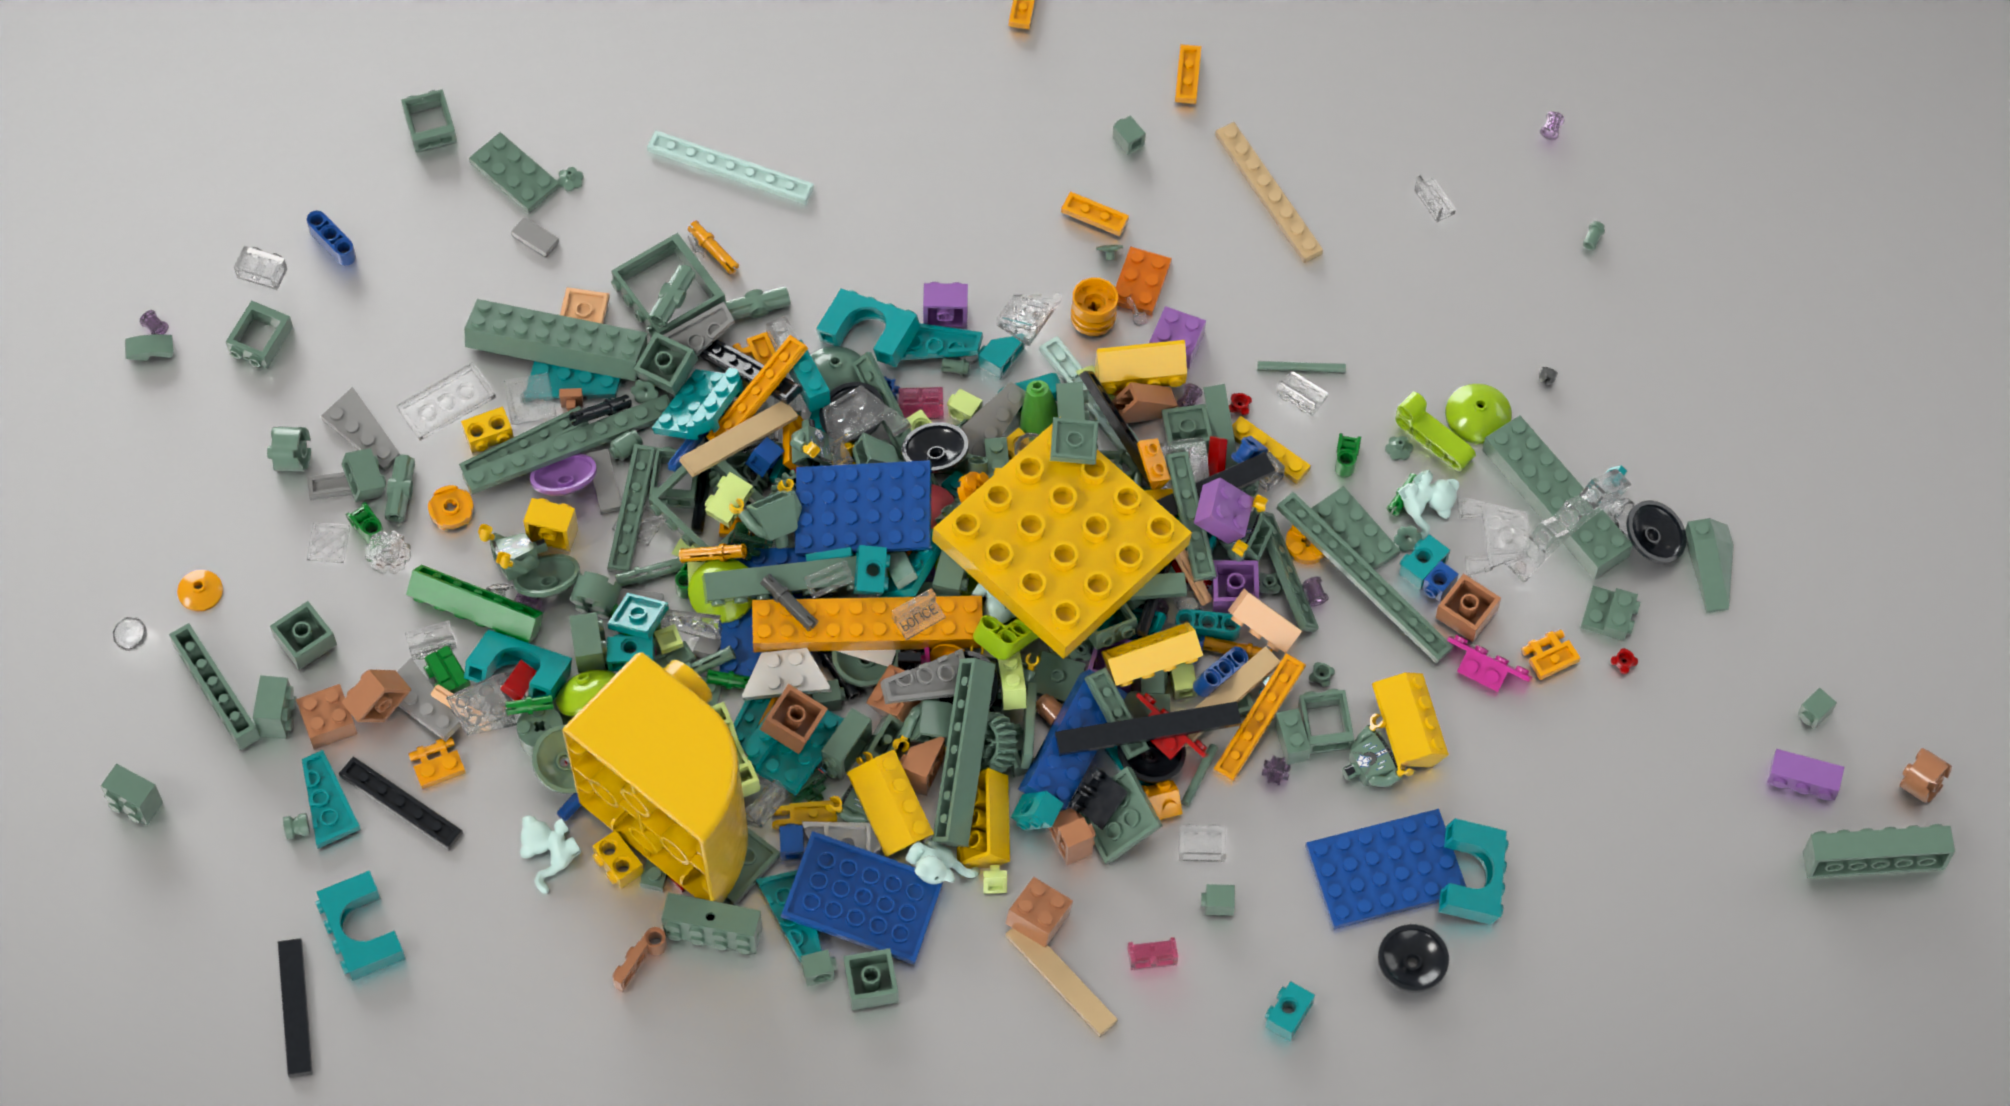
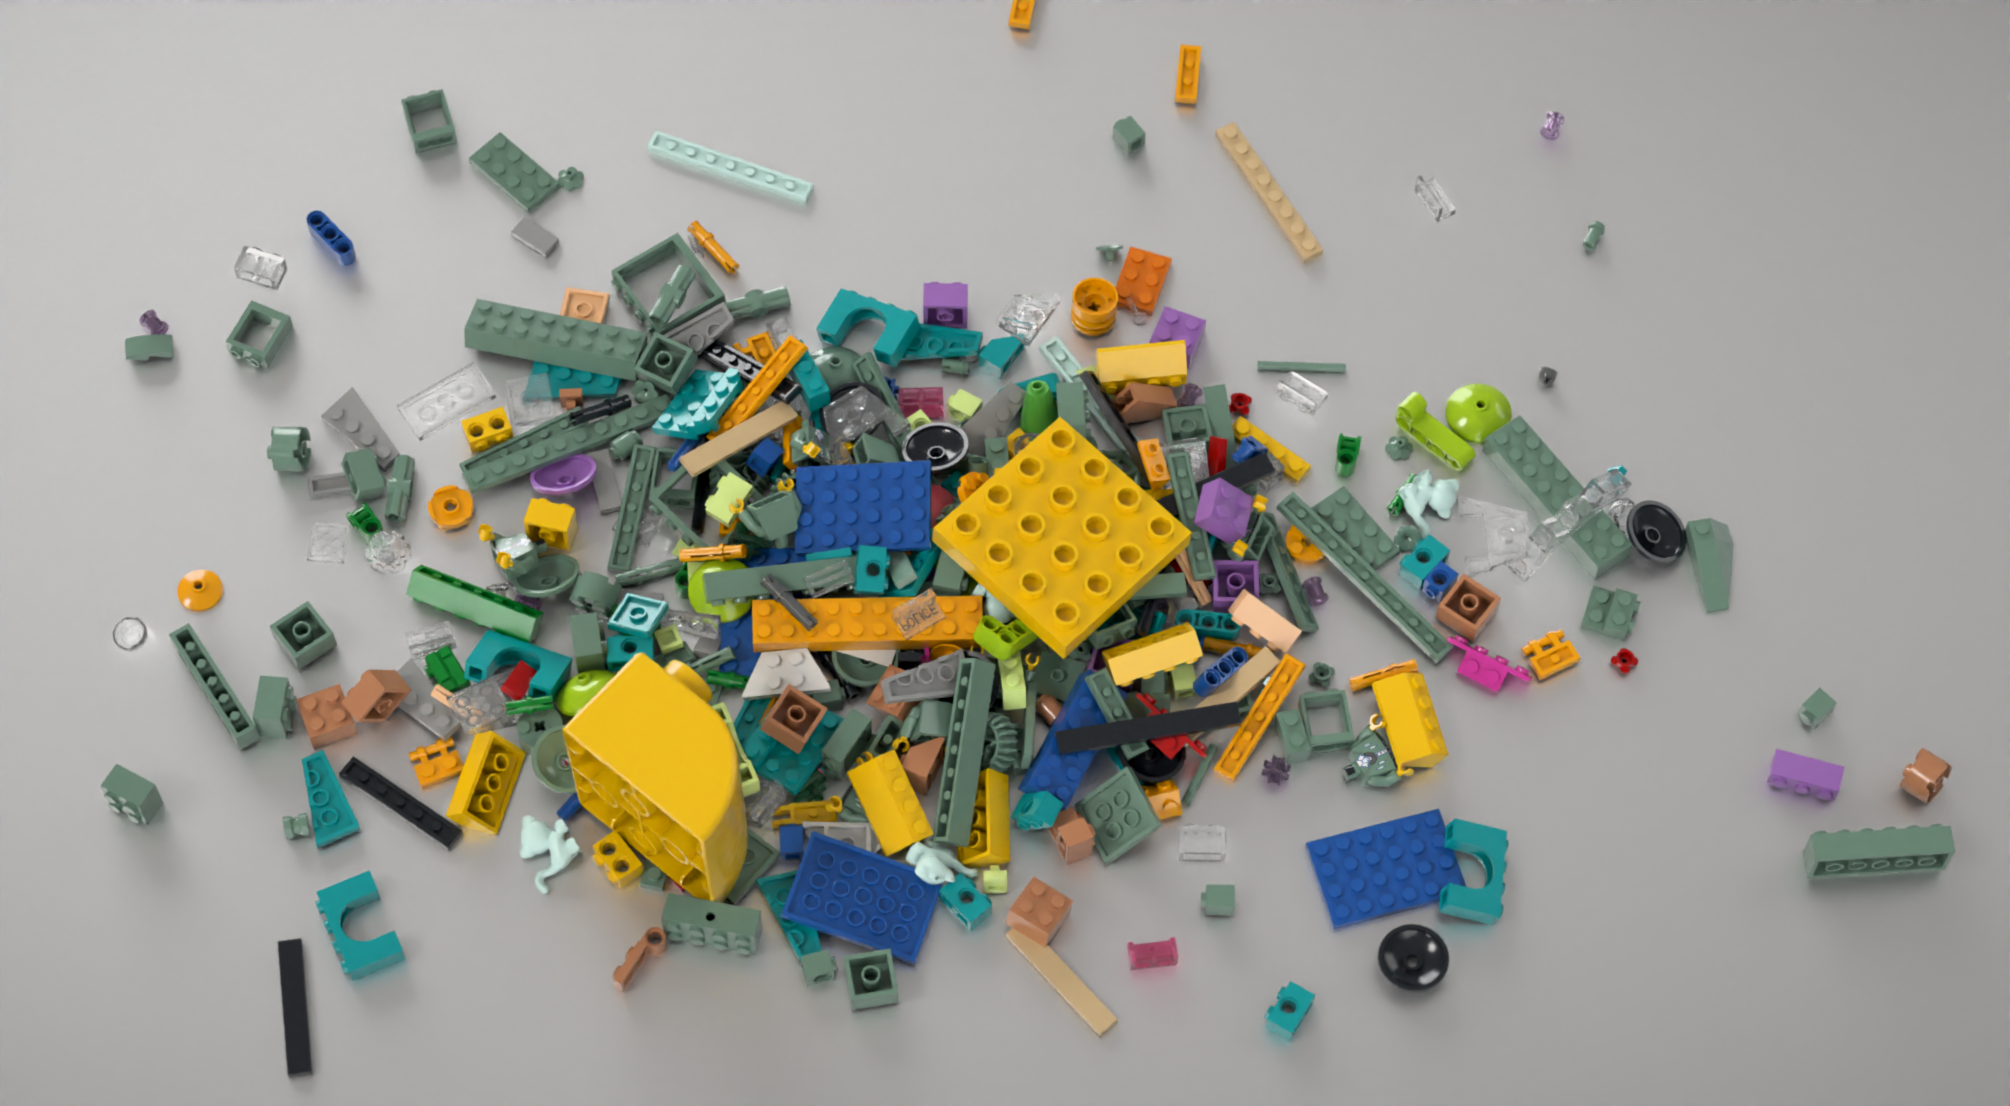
sand green tile [1050,417,1099,465] -> none
light orange plate [1061,191,1129,237] -> none
black hinge [1069,765,1128,830] -> none
none -> yellow slope [445,731,526,835]
none -> teal brick [939,873,992,931]
none -> light orange pin [1349,659,1418,692]

